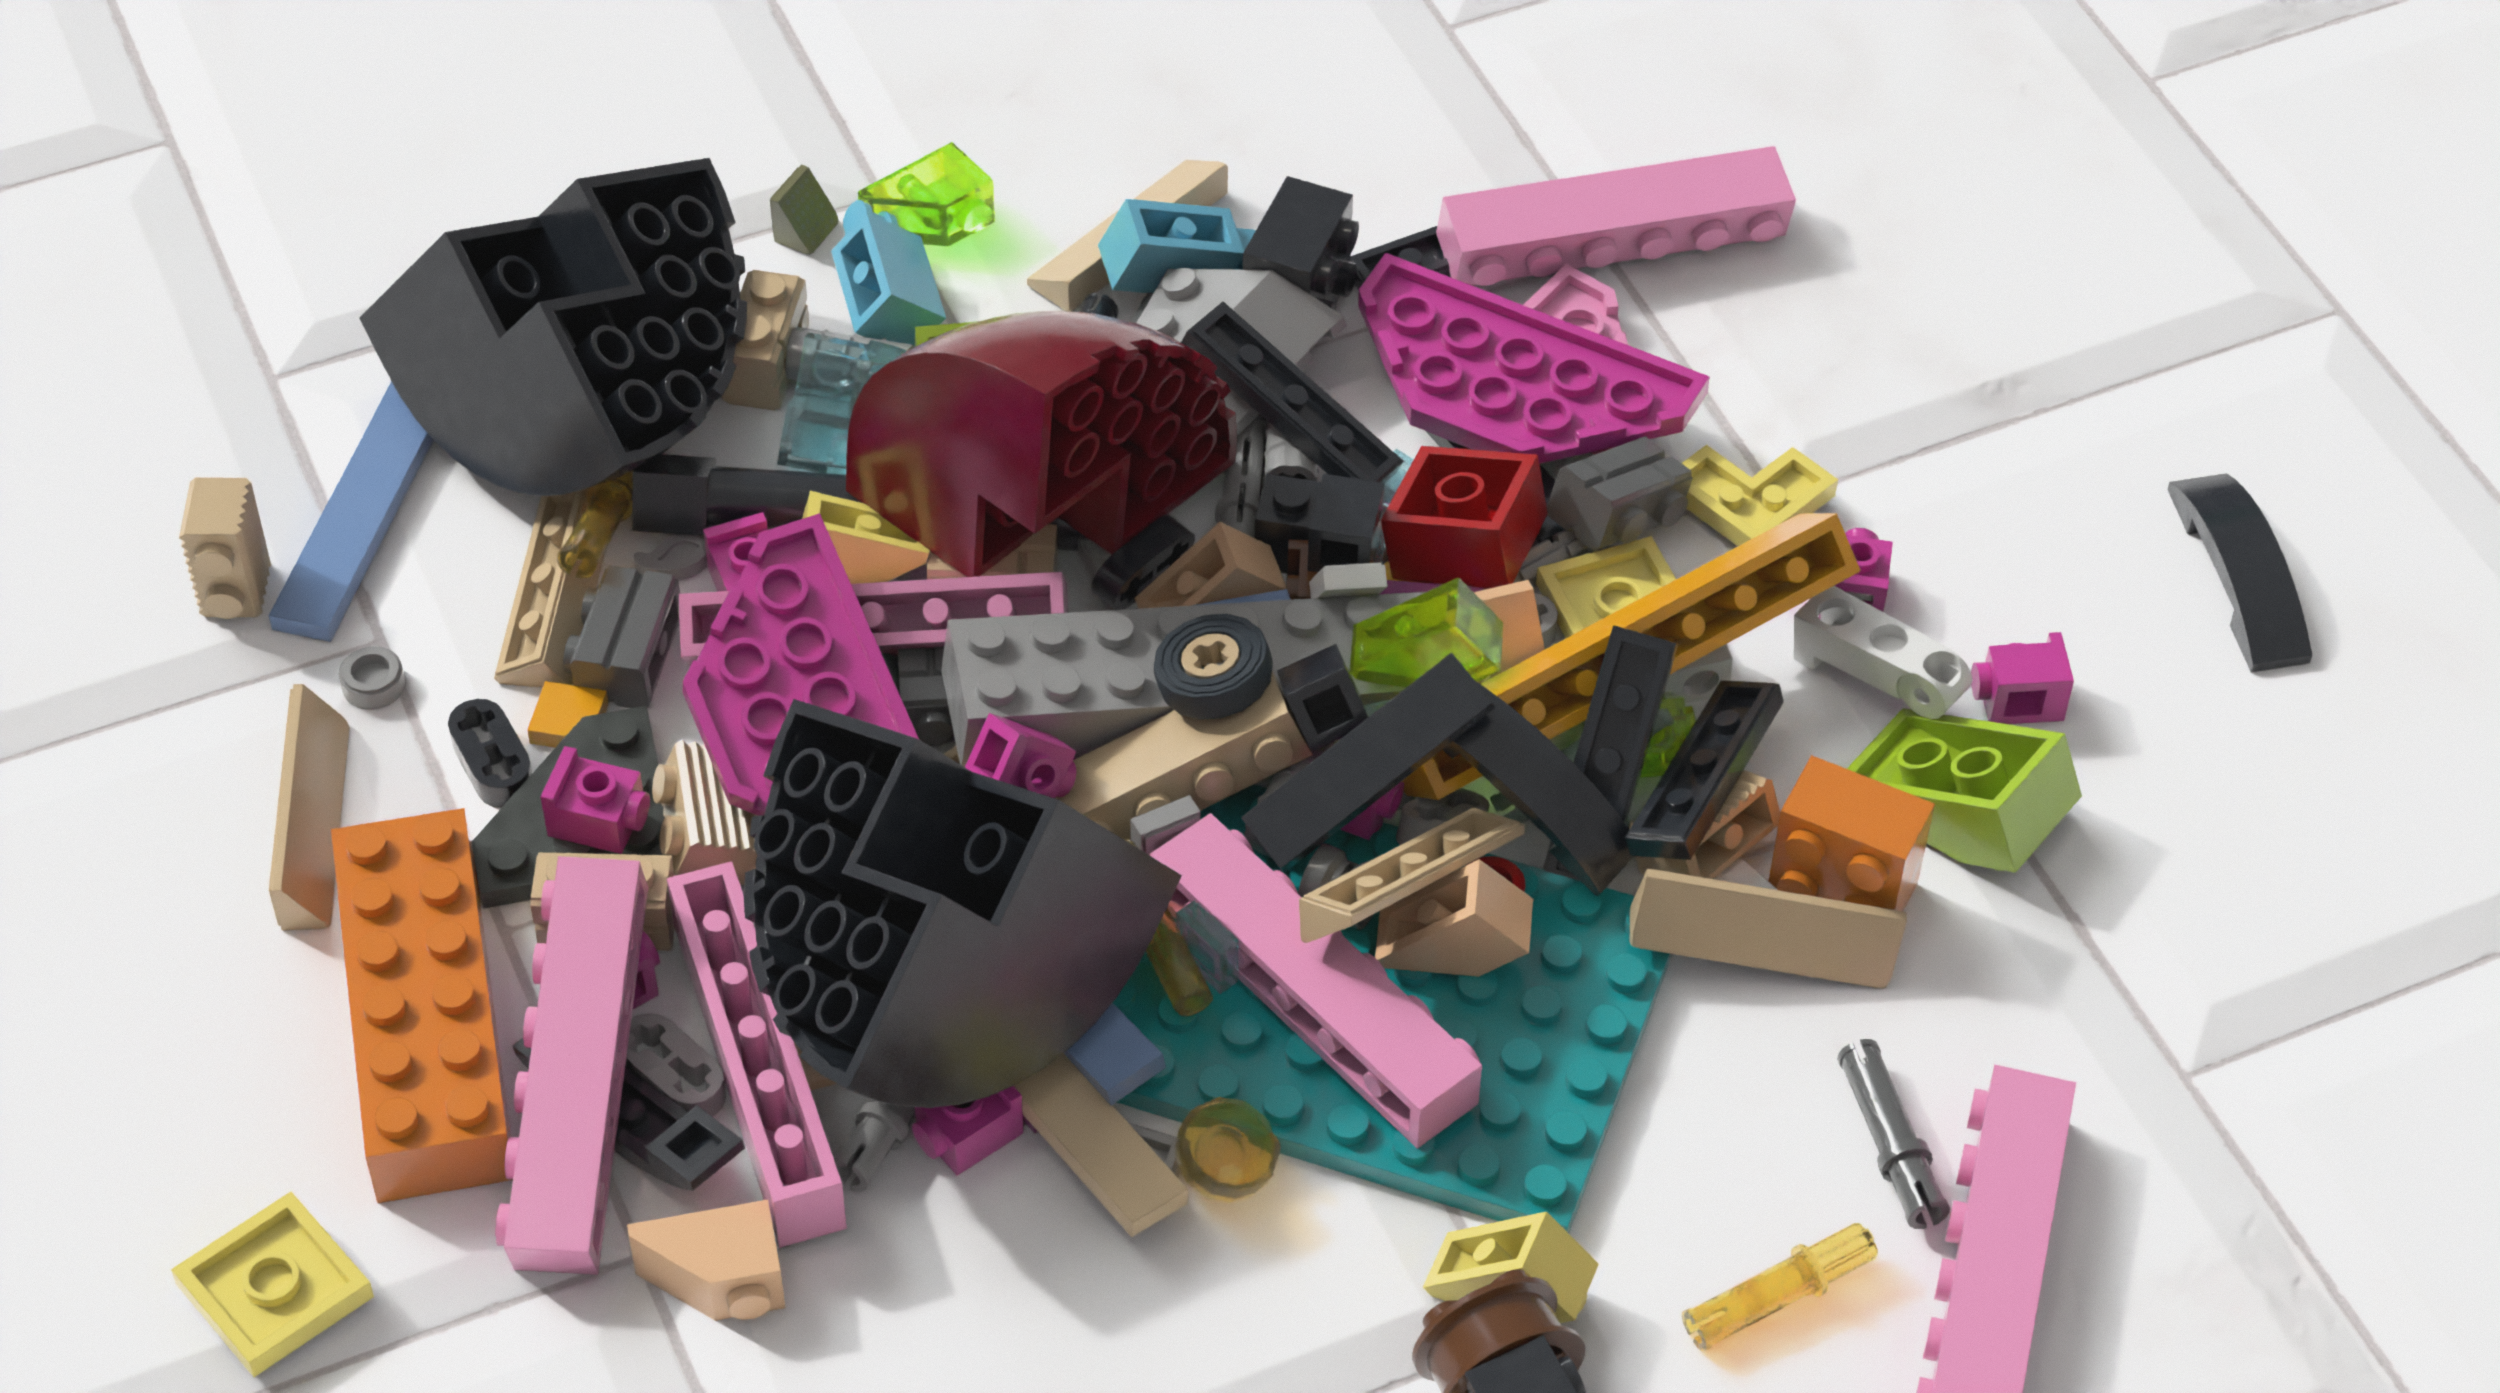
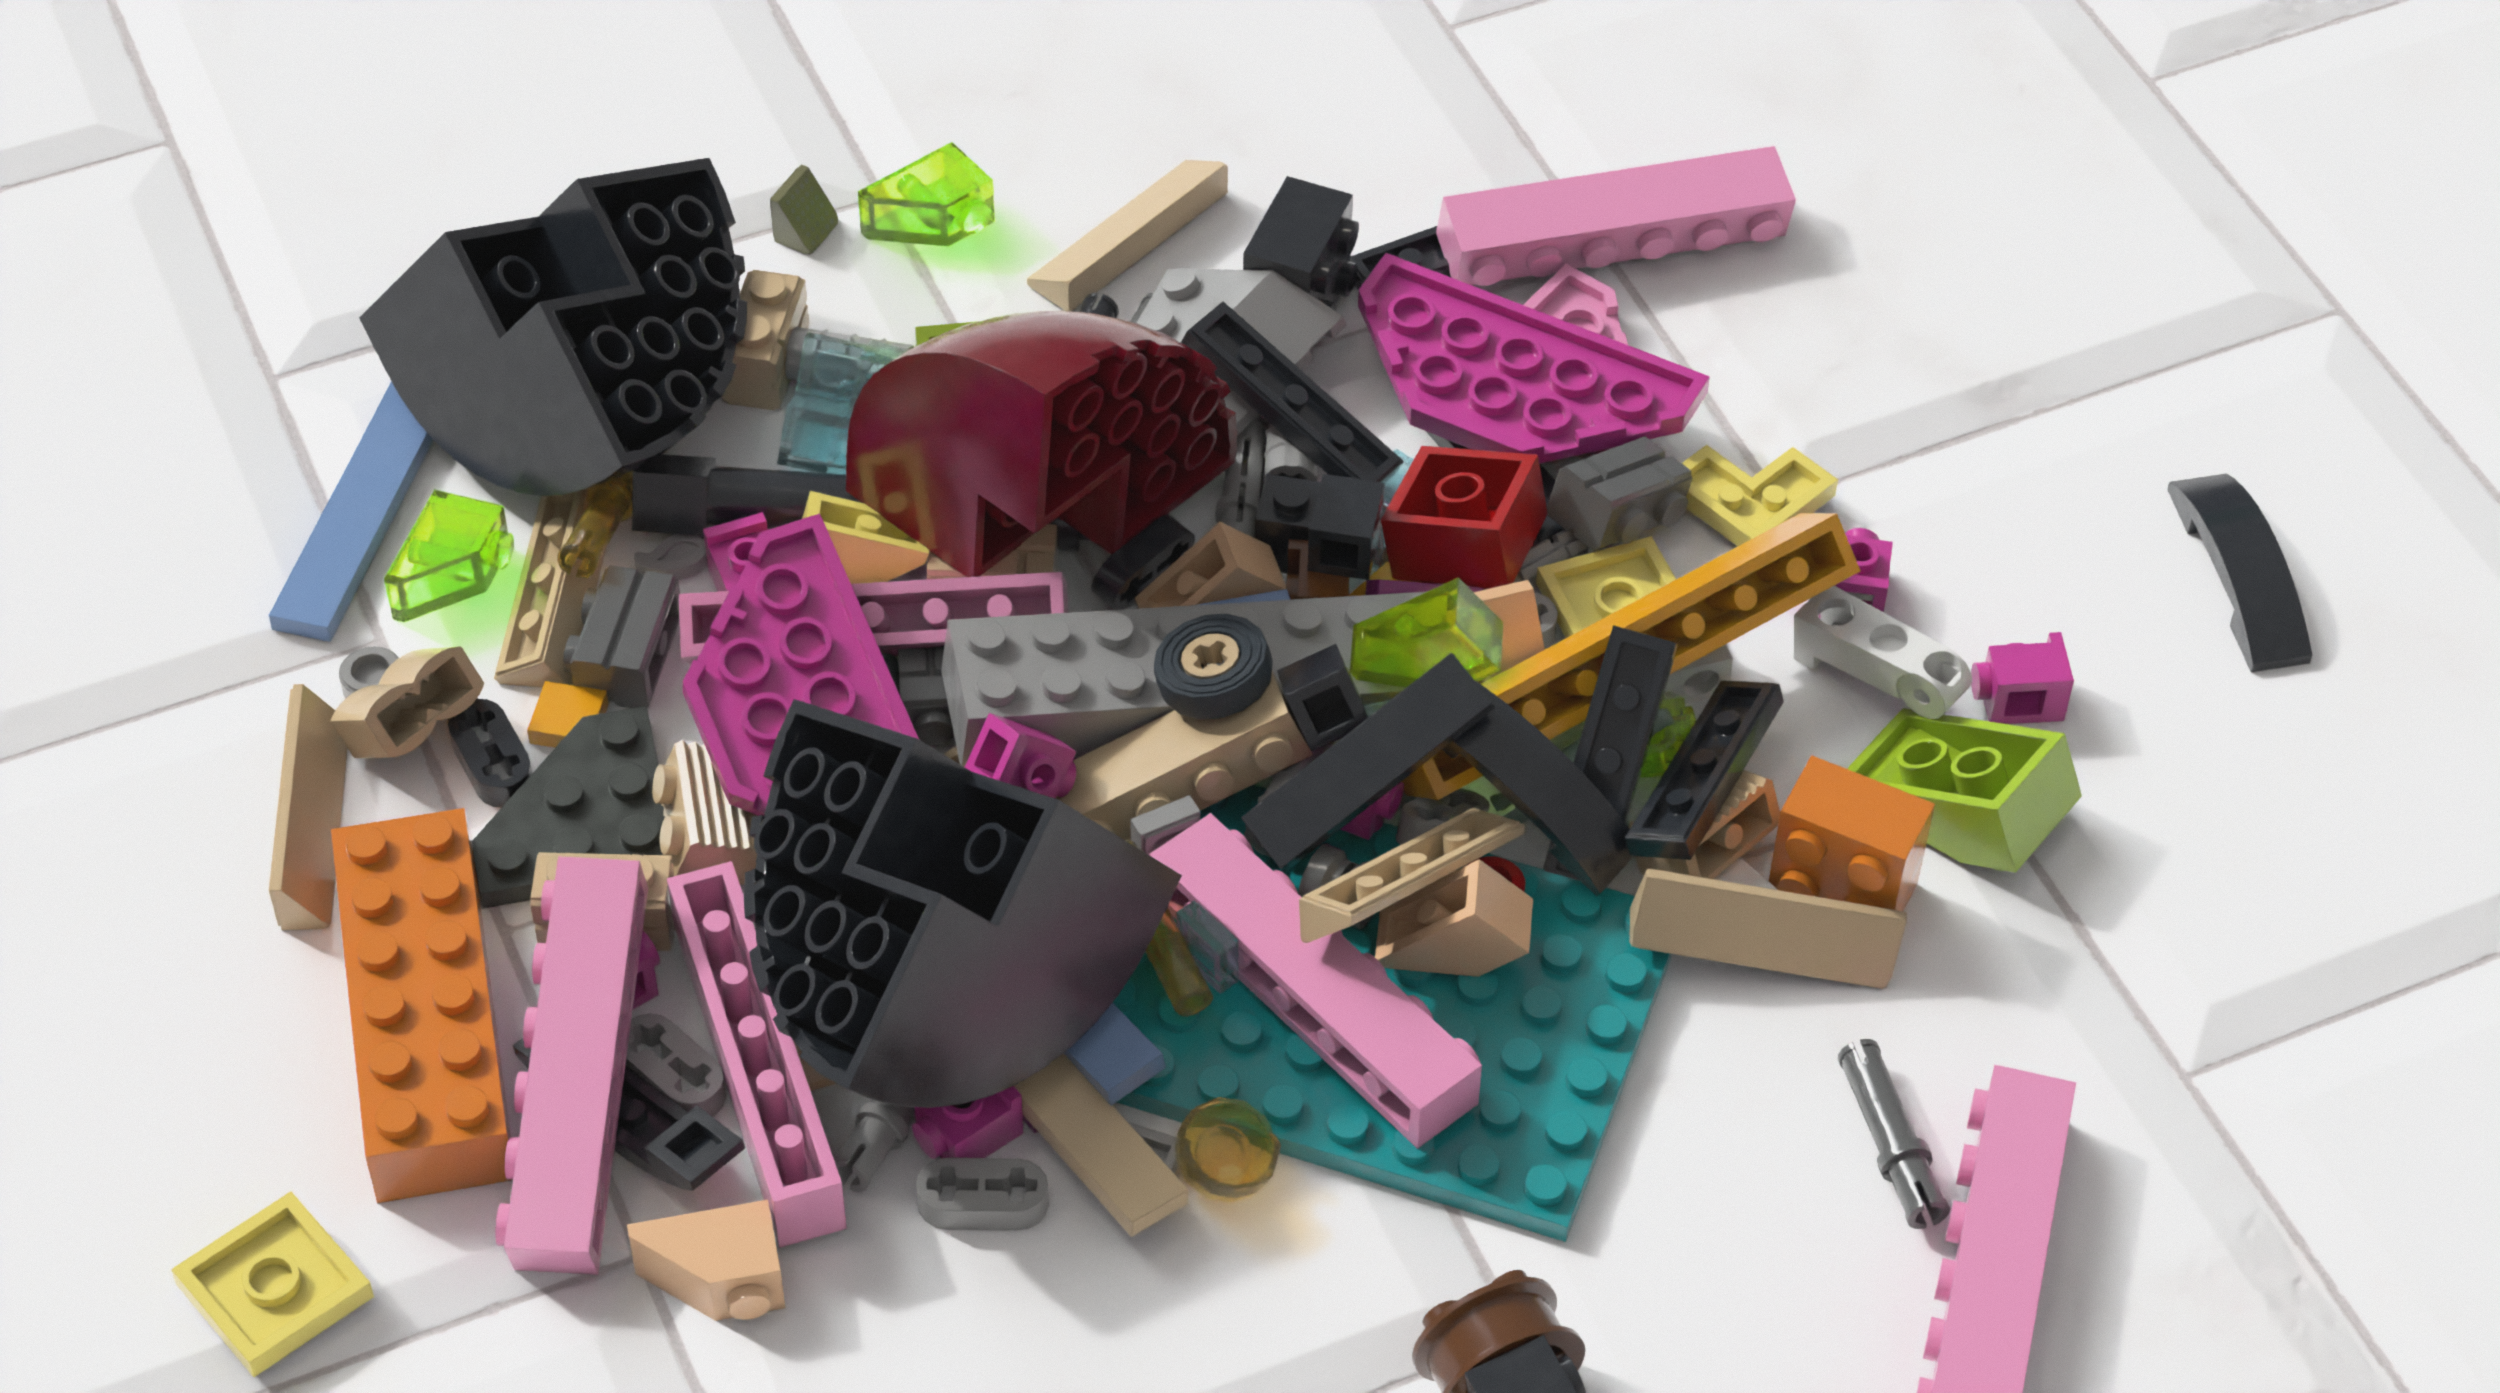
tan brick [179,477,272,619] -> none
dark pink brick [540,746,650,854] -> none
medium azure brick [831,200,946,347] -> none
medium azure brick [1098,199,1256,293] -> none
white tile [1309,563,1387,598] -> none
light yellow slope [1422,1212,1599,1323] -> none
clear yellow axle [1681,1223,1878,1352] -> none
none -> tan brick [330,646,485,758]
none -> clear neon green slope [384,489,514,623]
none -> light grey beam [916,1158,1049,1231]

